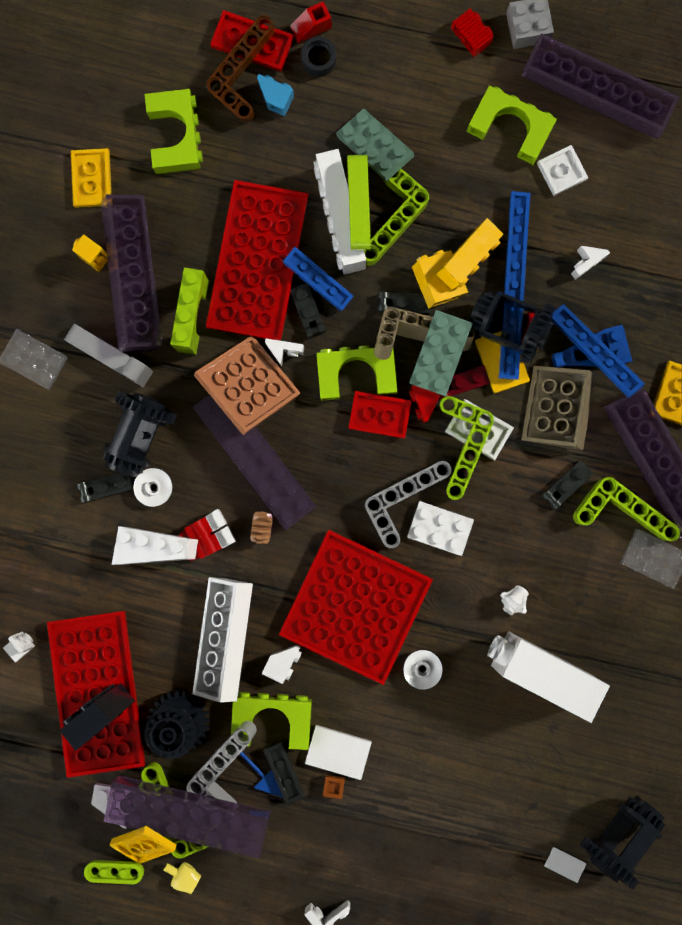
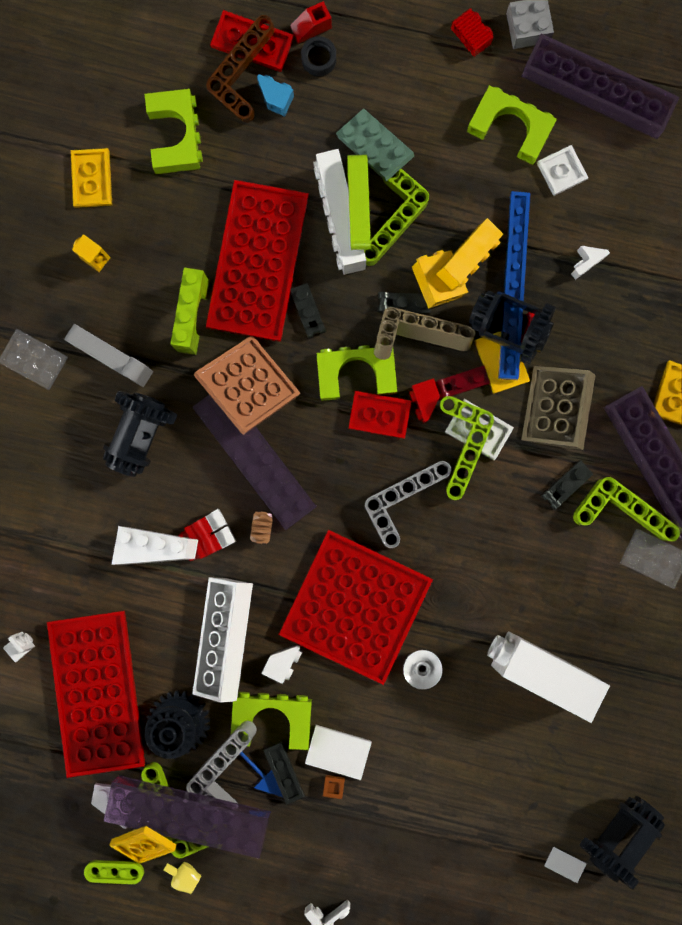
black brick [59,683,135,751] -> none
pearl dark grey plate [77,473,134,503] -> none
clear purple brick [101,194,162,352] -> none
white dish [133,468,172,507] -> none
white slope [265,339,304,367] -> none
blue plate [282,247,353,311] -> none
white plate [407,501,474,556] -> none
sand green plate [409,310,472,396] -> none
white rock [500,585,529,615] -> none
blue plate [551,304,645,398] -> none
blue plate [552,325,632,368] -> none

